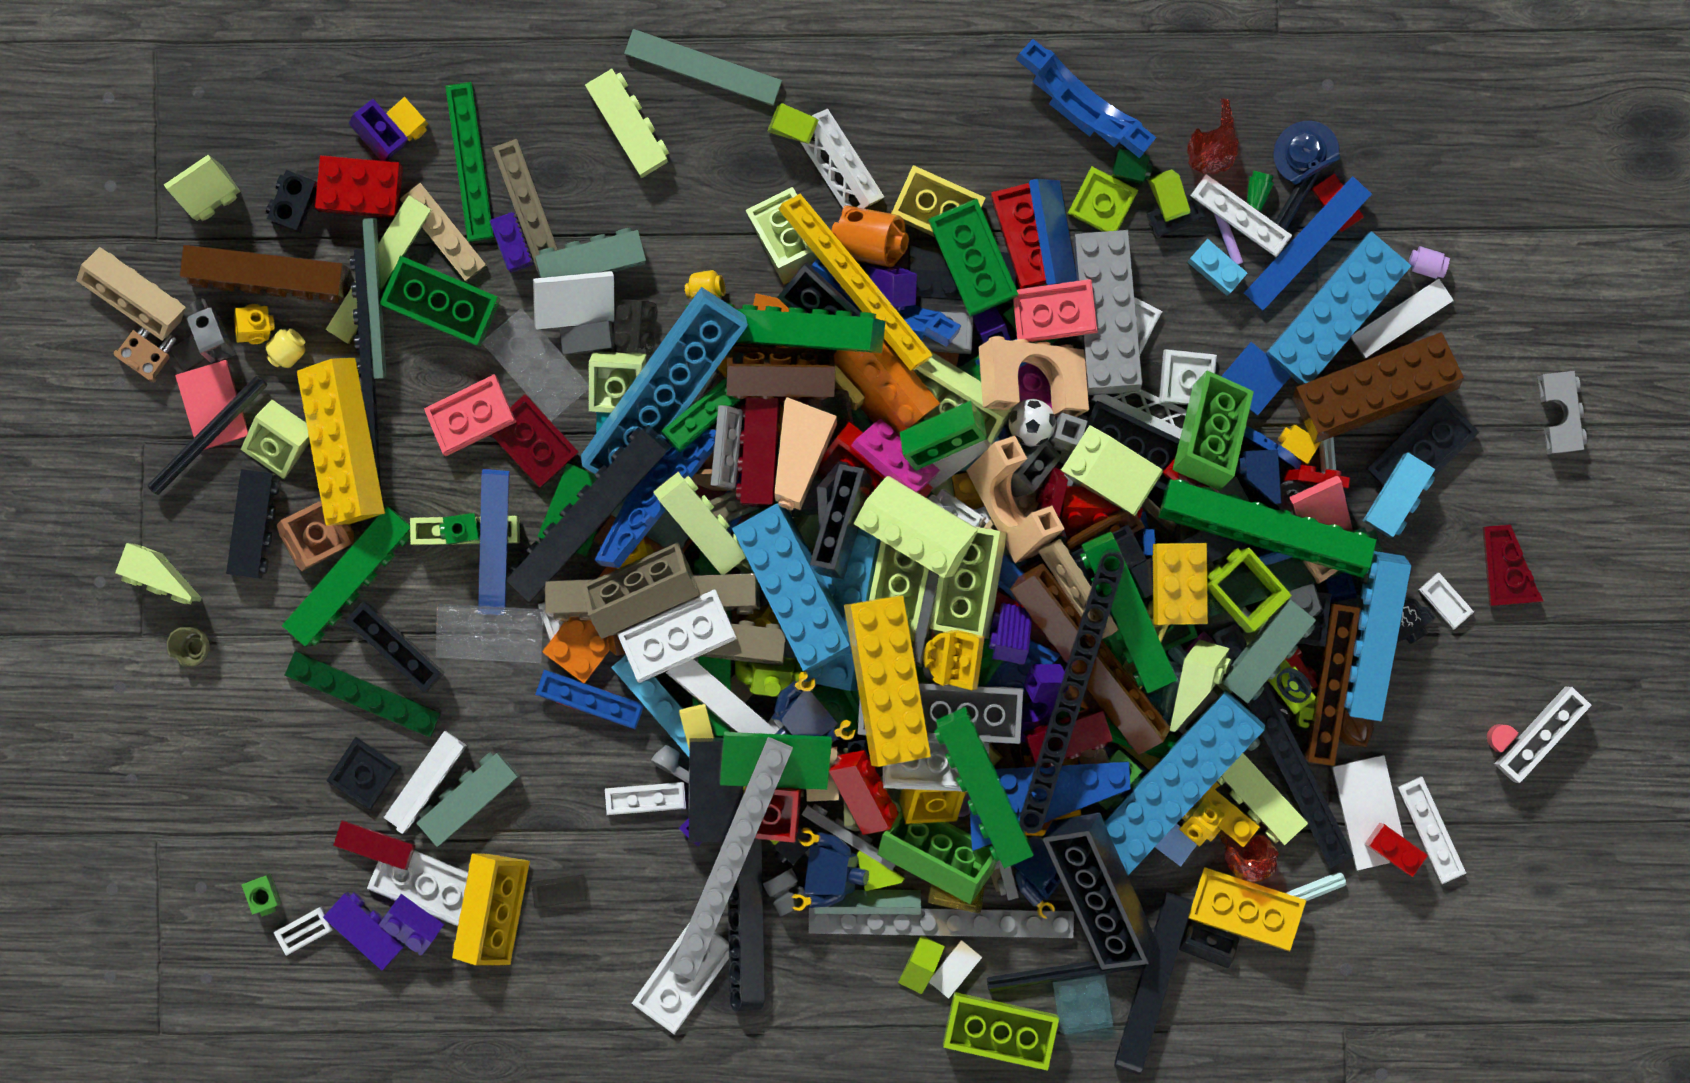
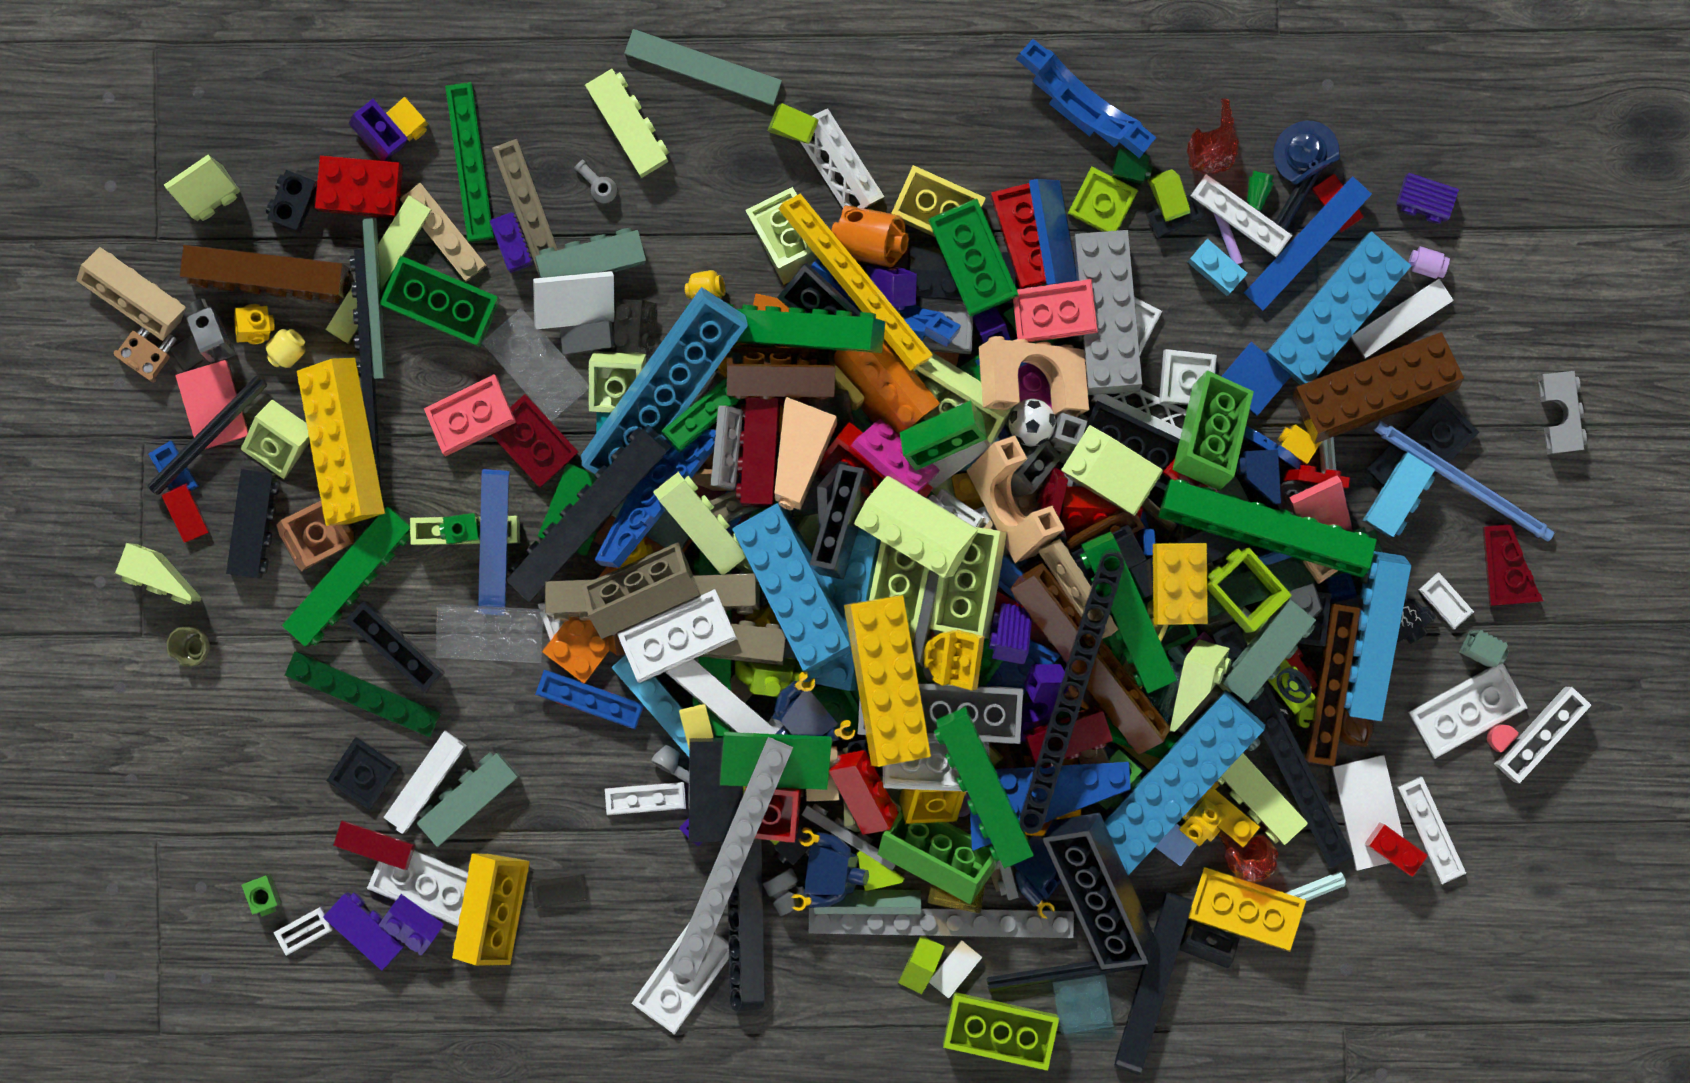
none -> blue tile [148,441,199,491]
none -> red tile [161,483,209,543]
none -> light grey bar [574,159,617,203]
none -> medium blue piece [1373,420,1554,542]
none -> dark purple brick [1396,173,1459,224]
none -> white tile [1408,664,1527,759]
none -> sand green brick [1459,630,1509,667]

